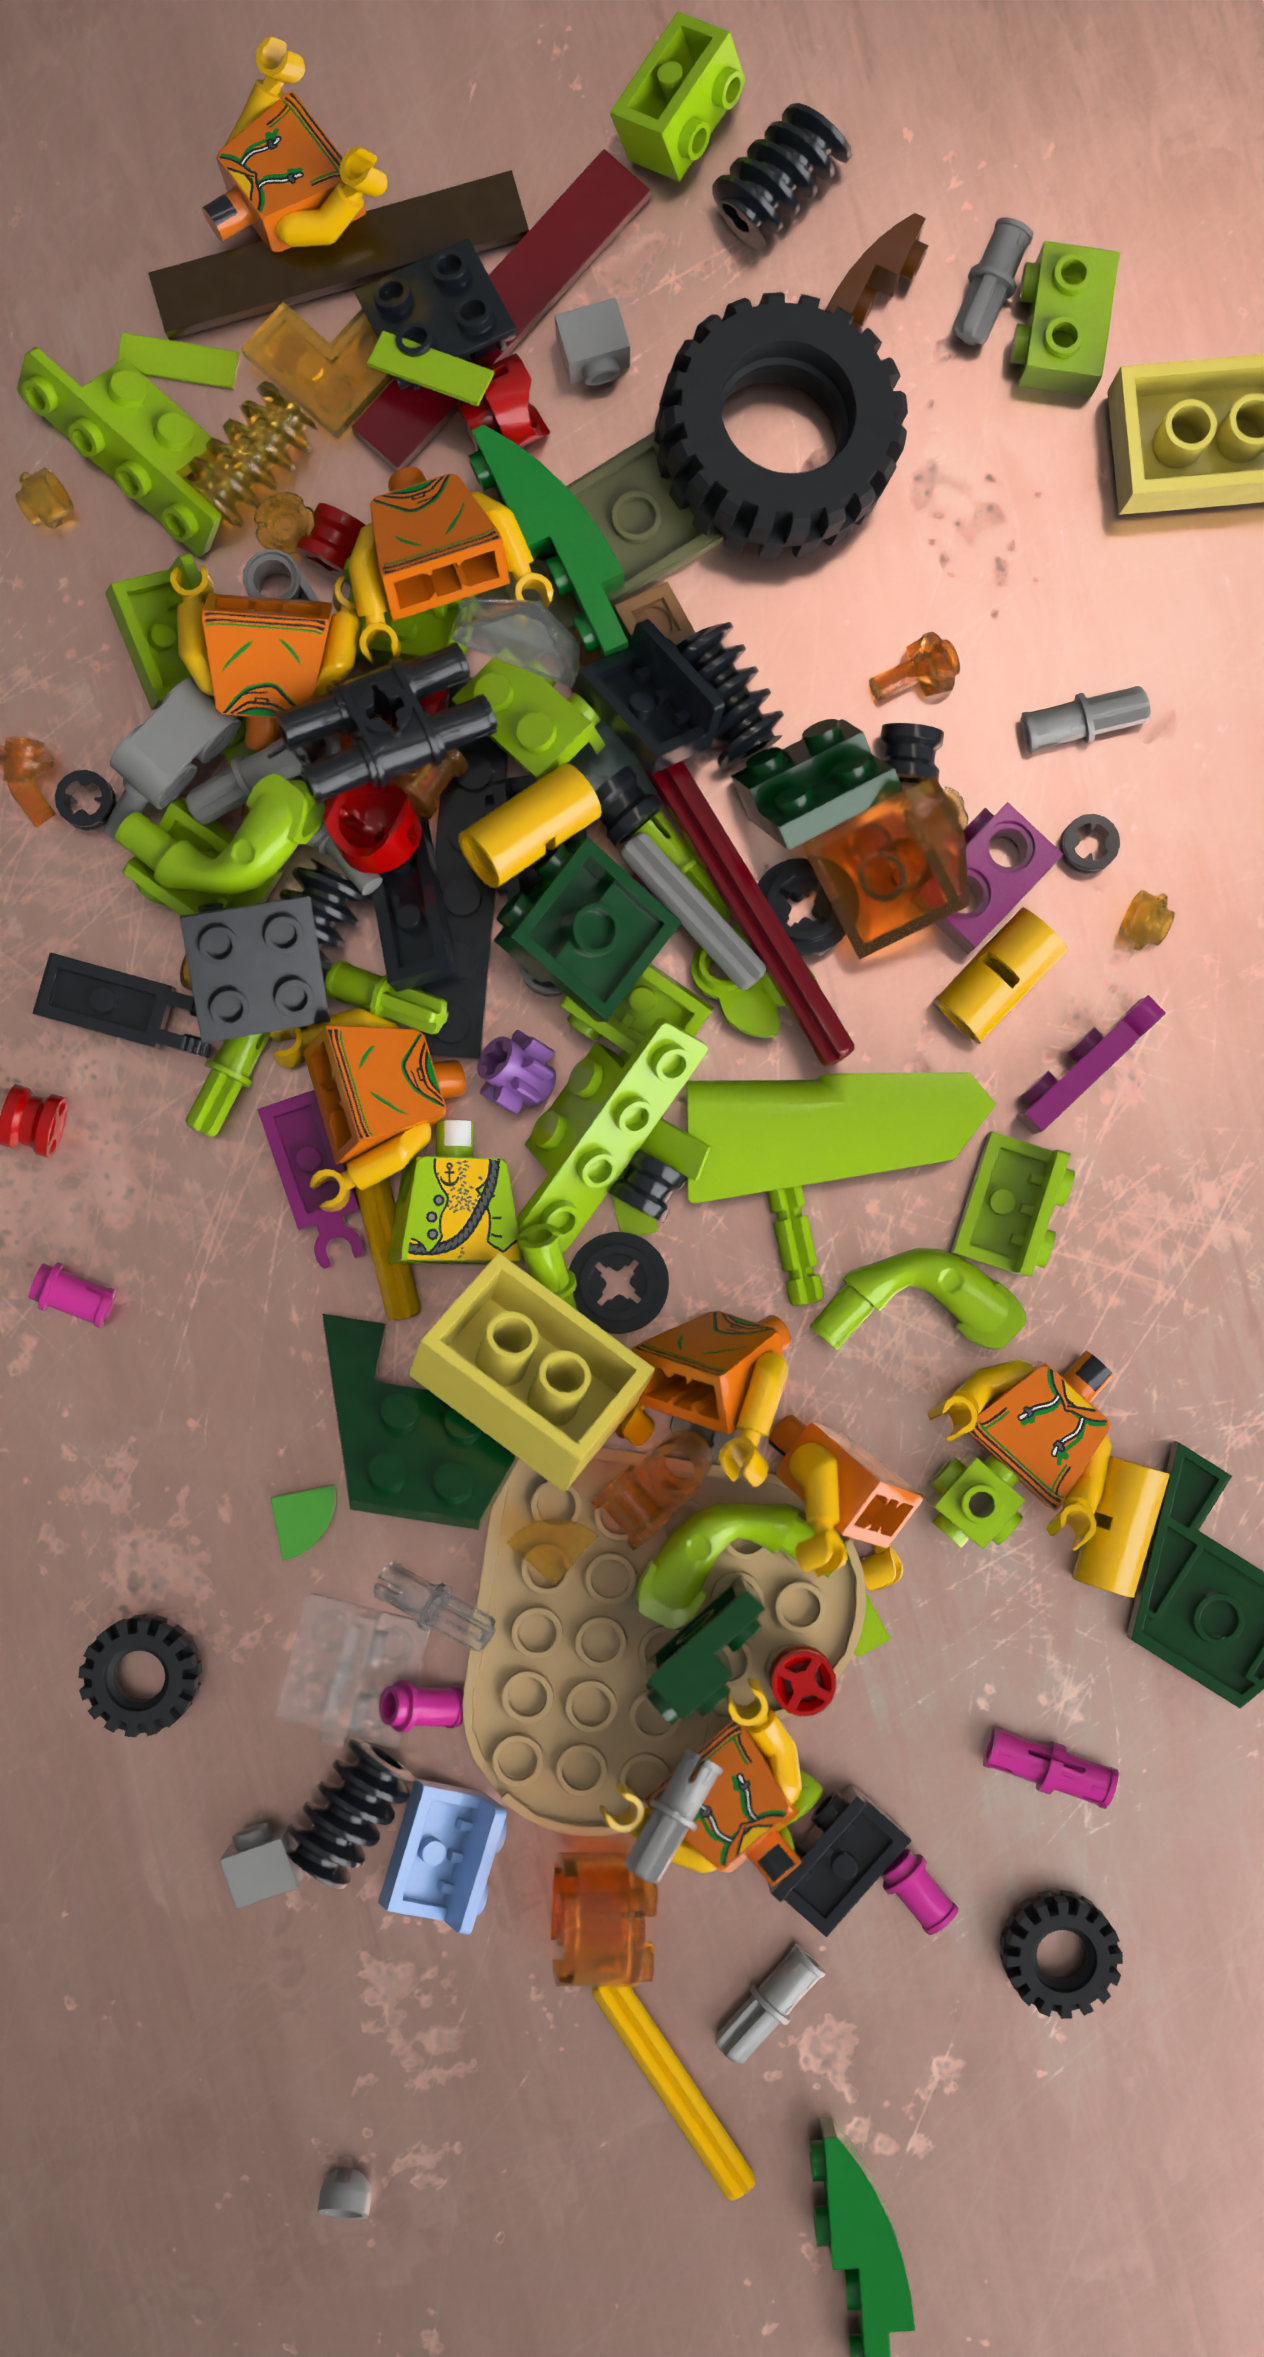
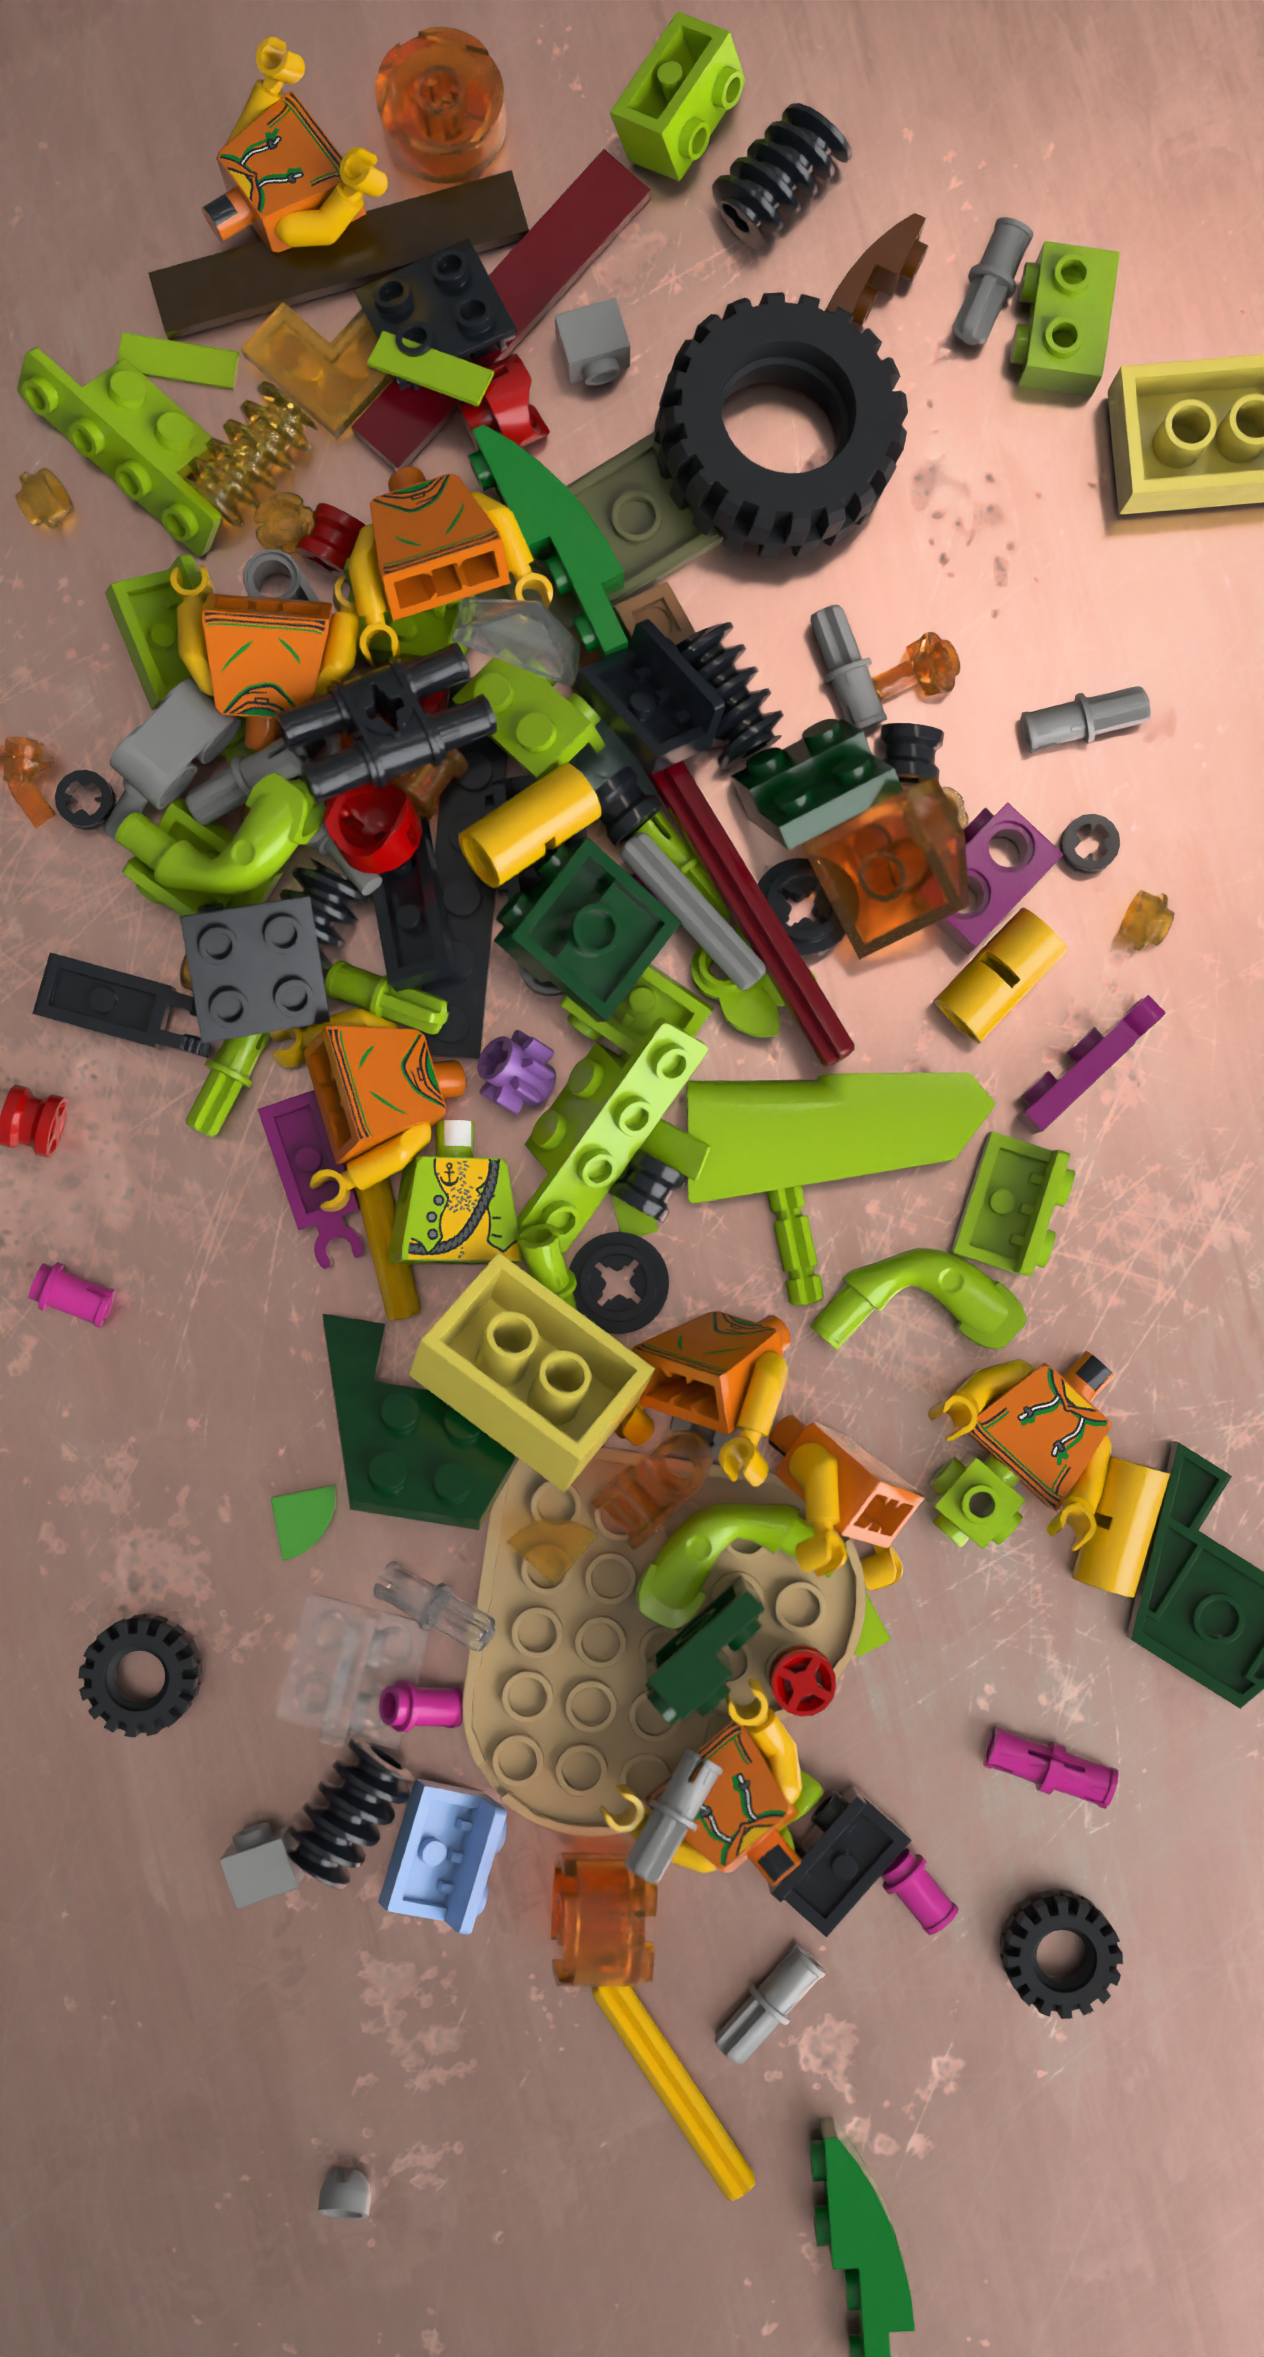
none -> clear orange brick [375,27,507,184]
none -> light grey axle [810,604,888,730]

